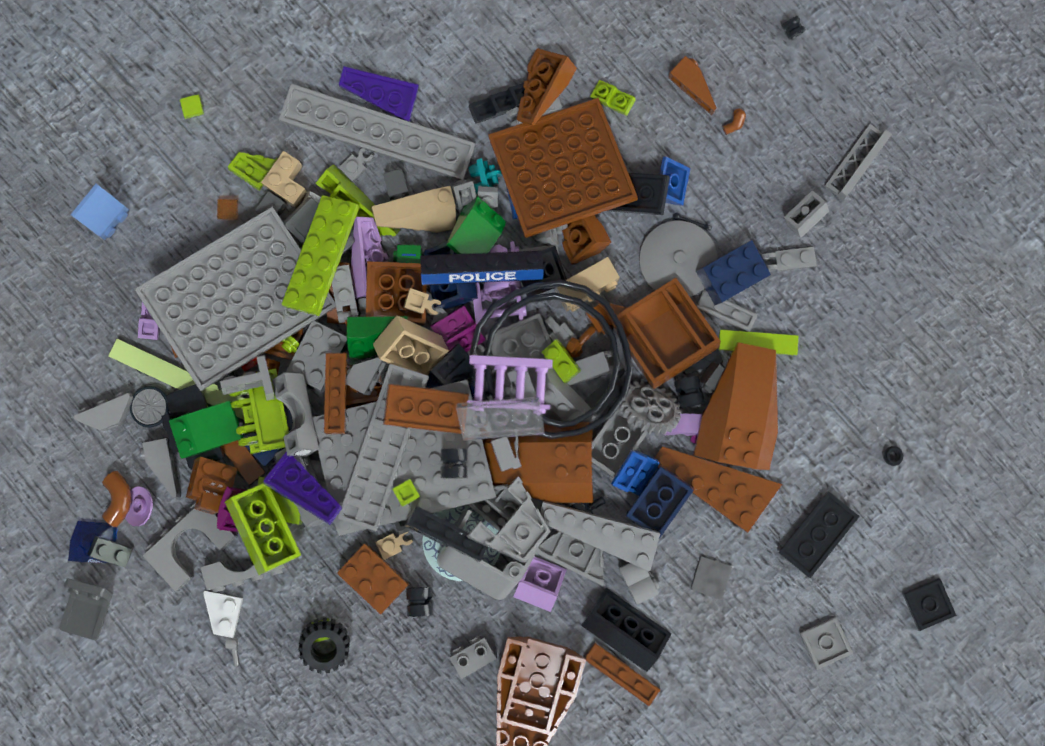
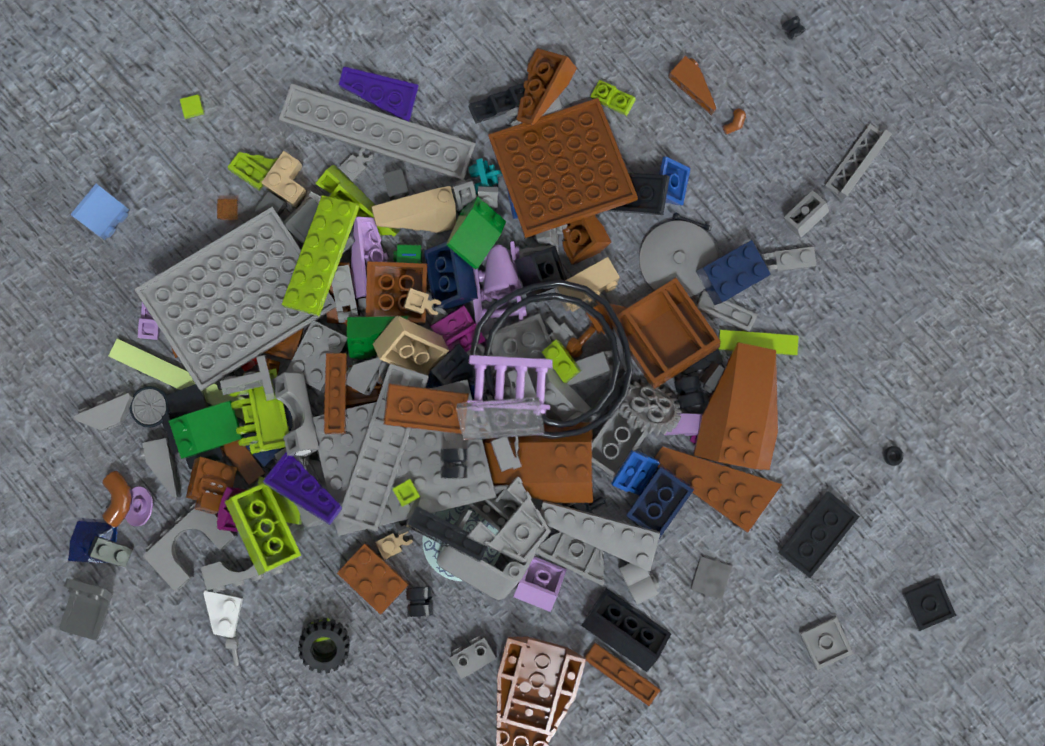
lime plate [281,336,300,353] -> none
black brick [420,250,544,285] -> none

